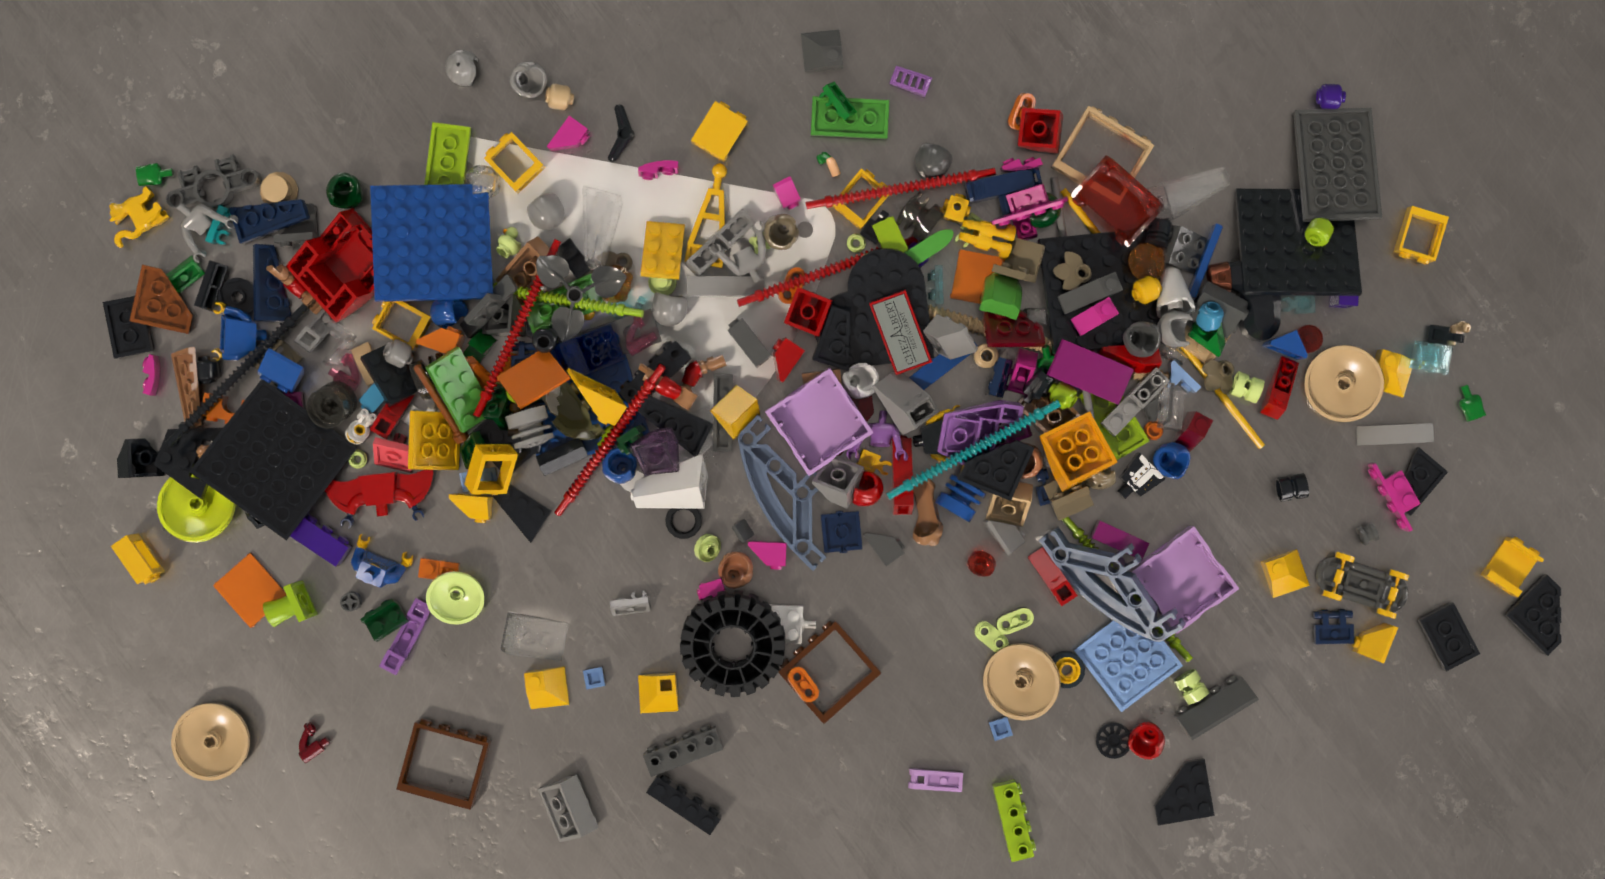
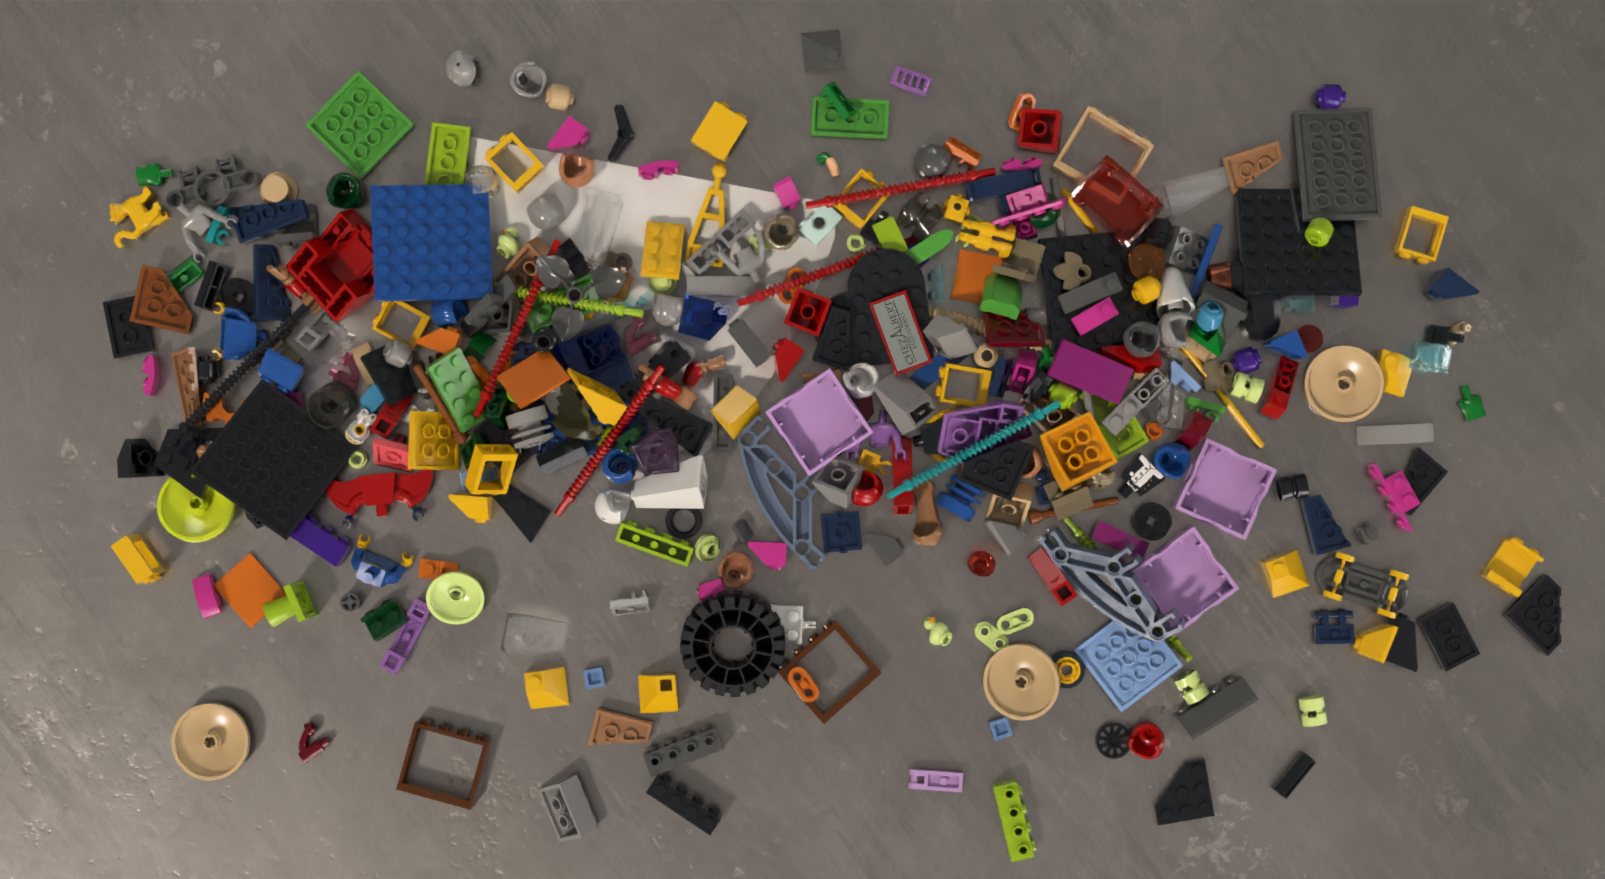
none -> dark pink slope [192,574,222,619]
none -> bright green plate [305,70,414,180]
none -> nougat piece [559,153,595,188]
none -> medium nougat wing [588,708,653,745]
none -> white piece [595,489,631,524]
none -> lime brick [615,520,695,567]
none -> clear blue slope [678,295,730,341]
none -> light aqua brick [799,206,842,247]
none -> yellowish green animal [924,617,952,646]
none -> yellow window [935,362,992,407]
none -> orange plate [943,135,983,171]
none -> dark orange piece [1028,497,1119,525]
none -> black plate [1132,502,1172,541]
none -> lavender tile [1171,438,1277,540]
none -> bright green plate [1184,396,1226,423]
none -> medium nougat wing [1221,141,1283,195]
none -> dark purple head [1232,346,1262,374]
none -> black piece [1271,751,1316,799]
none -> yellowish green wheel [1298,695,1328,727]
none -> dark blue wing [1300,495,1352,555]
none -> black slope [1385,612,1418,672]
none -> dark blue slope [1424,268,1479,301]

